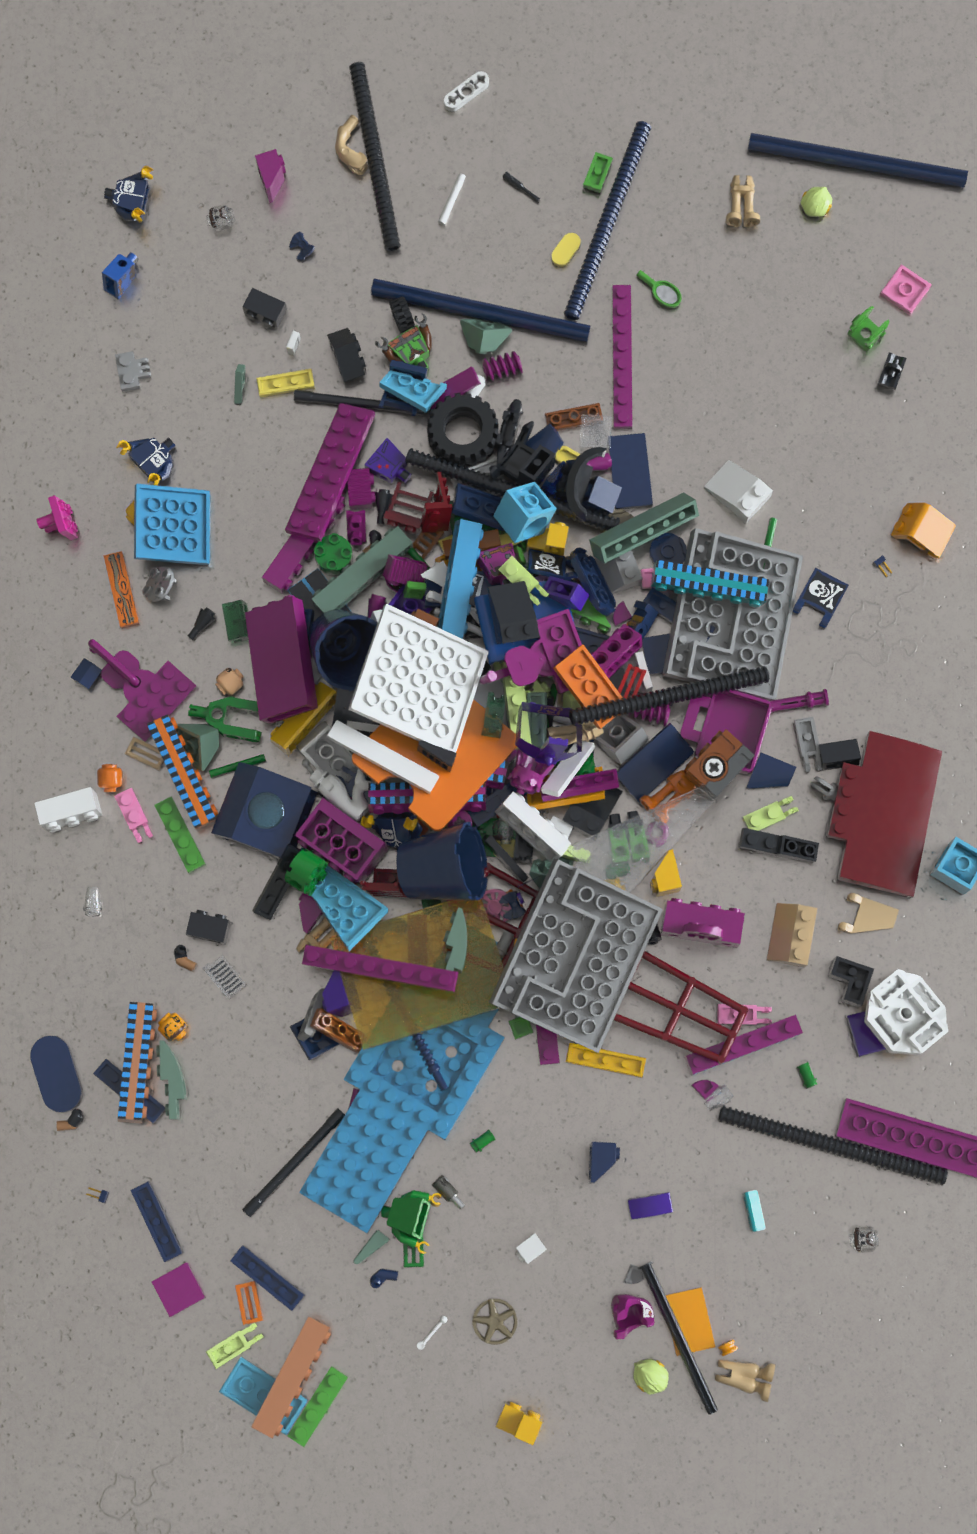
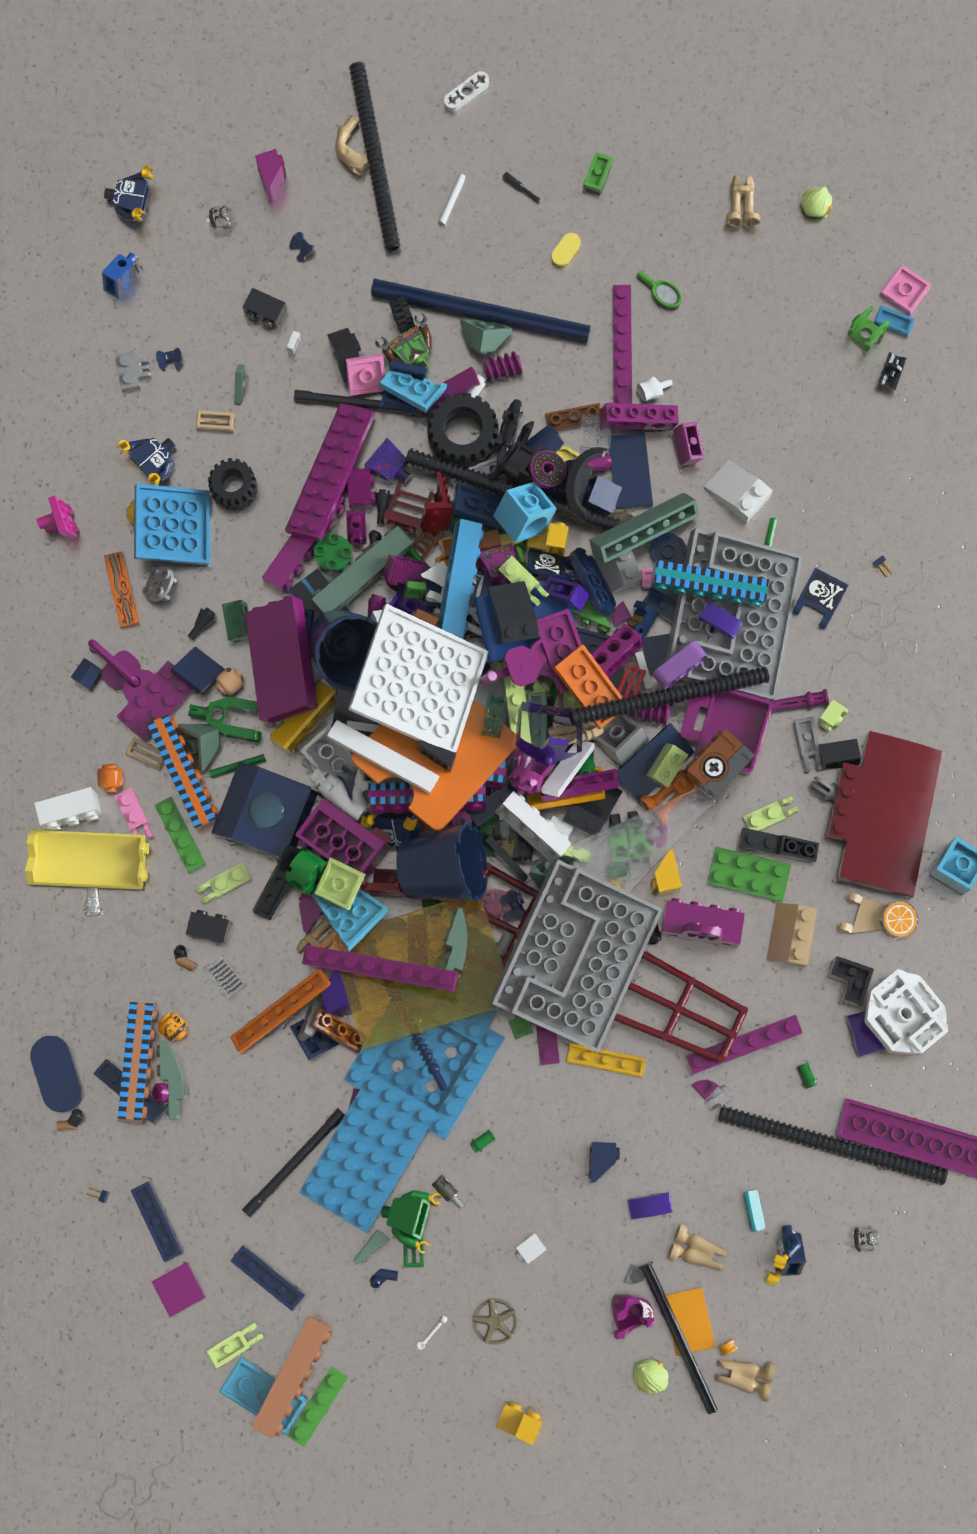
orange tile [235,1281,263,1325] -> none
light yellow tile [256,369,315,397] -> none
dark blue piece [564,121,652,320] -> none
bright pink hinge [717,1004,772,1025] -> none
dark blue slope [746,752,796,789] -> none
dark blue axle [748,133,968,187] -> none
piece [891,503,956,559] -> none
none -> light yellow cylinder [25,830,149,890]
none -> magenta tile [152,1083,168,1103]
none -> dark blue piece [156,347,183,370]
none -> dark blue tile [171,646,224,694]
none -> yellowish green hinge [195,862,252,904]
none -> tan tile [196,410,235,432]
none -> black tyre [208,458,257,510]
none -> orange tile [230,968,331,1054]
none -> yellowish green tile [314,858,366,910]
none -> bright pink tile [345,354,385,396]
none -> dark red tile [371,827,391,845]
none -> tile [529,450,567,488]
none -> magenta brick [599,403,679,430]
none -> white piece [637,377,672,402]
none -> yellowish green brick [646,743,688,787]
none -> medium lavender beam [652,641,708,690]
none -> tan piece [668,1224,728,1271]
none -> magenta brick [672,422,705,466]
none -> dark purple slope [699,602,743,639]
none -> bright green plate [707,847,791,902]
none -> dark blue torso [765,1225,806,1285]
none -> yellowish green brick [818,699,849,731]
none -> dark azure tile [874,306,915,338]
none -> tile [879,900,918,939]

